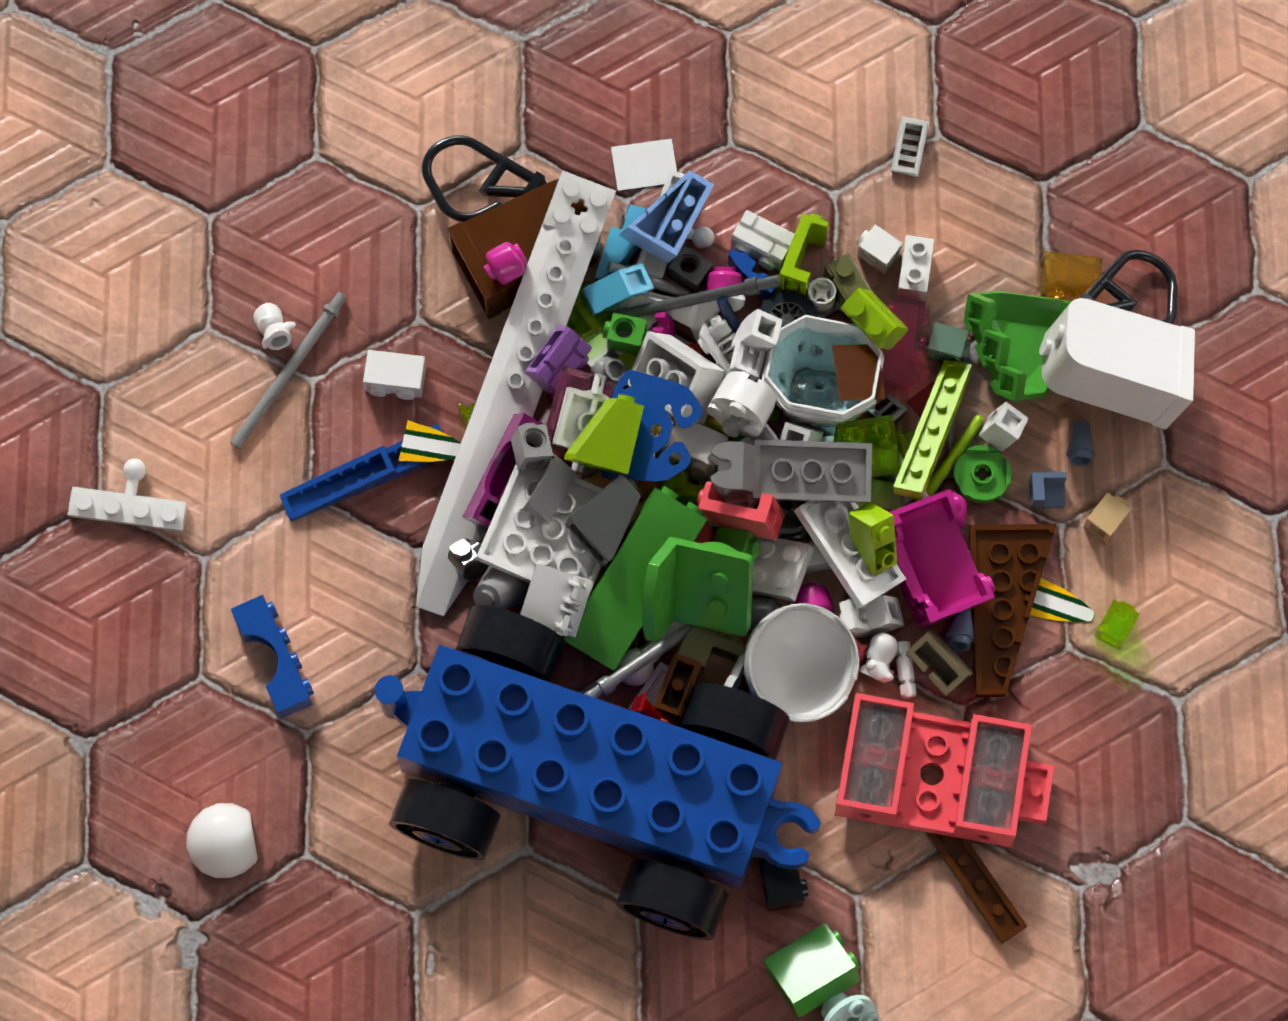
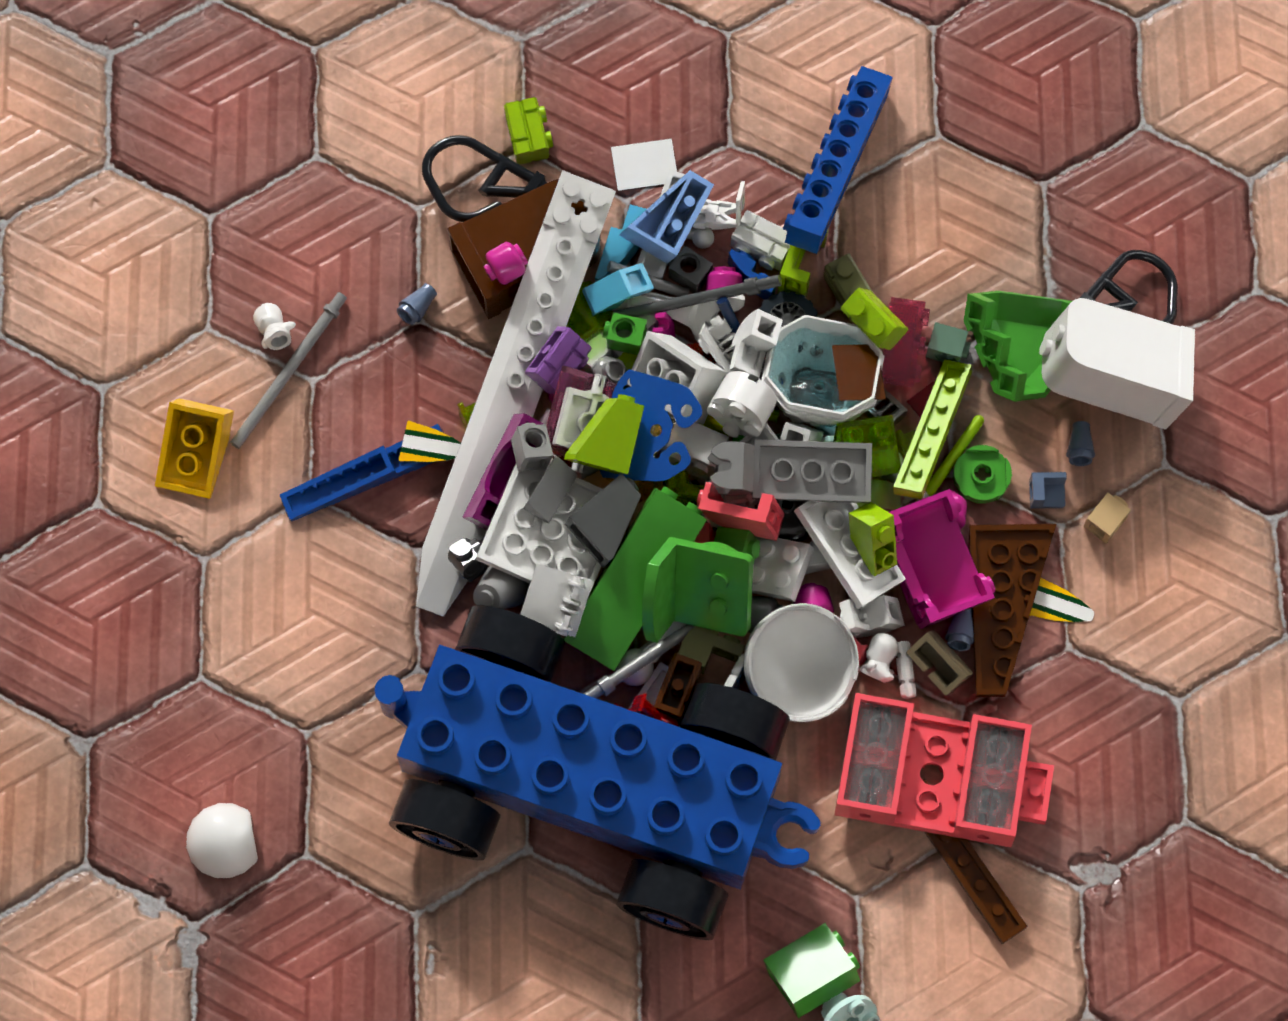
white plate [67,459,188,532] -> none
blue arch [231,595,314,719] -> none
white piece [363,350,427,400] -> none
black slope [758,857,809,911] -> none
white wheel [807,277,836,314] -> none
white brick [856,224,903,275] -> none
white slope [890,116,929,177] -> none
white brick [896,235,934,304] -> none
white brick [979,402,1029,452] -> none
clear yellow piece [1040,251,1103,299] -> none
clear neon green brick [1094,600,1140,651] -> none
none -> yellow slope [155,398,234,499]
none -> sand blue cone [397,283,437,325]
none -> lime brick [504,97,553,165]
none -> white piece [692,181,745,230]
none -> blue brick [783,66,893,254]

